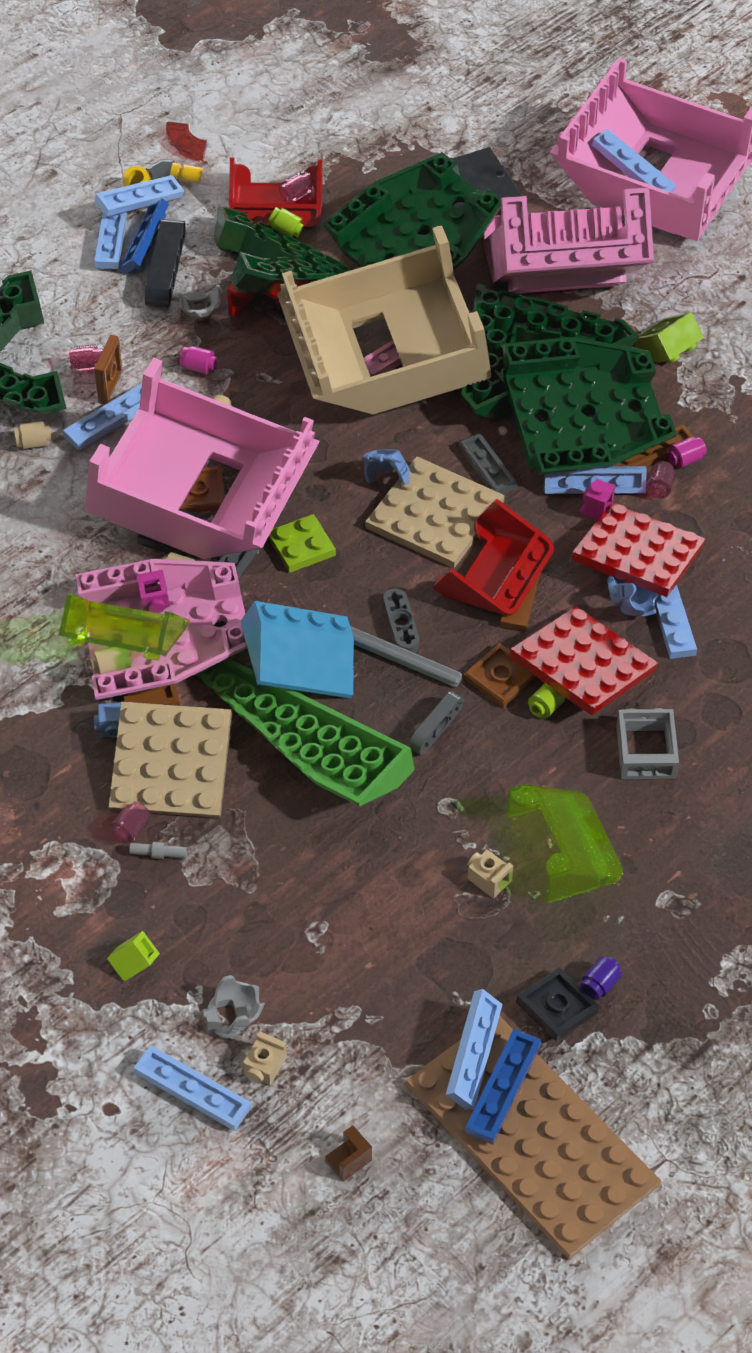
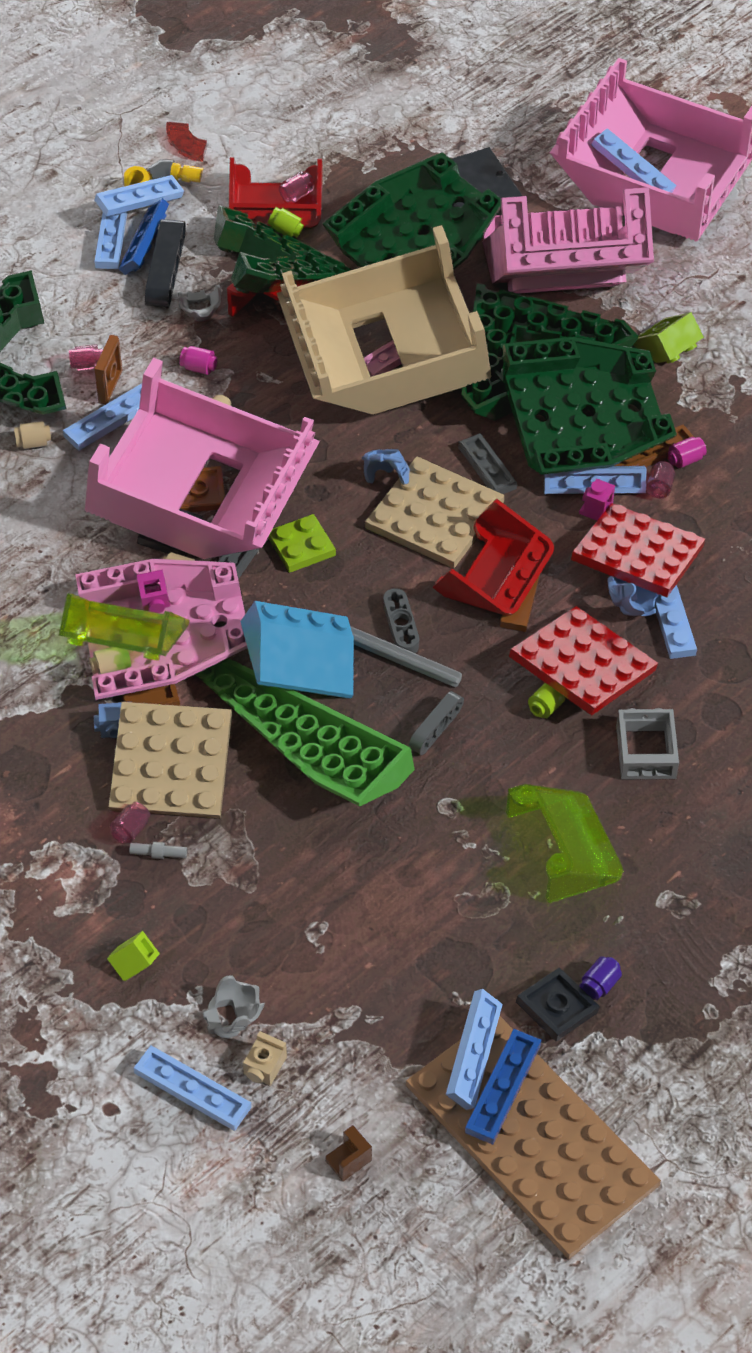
dark orange tile [463,643,538,709] -> none
tan brick [468,849,513,899] -> none

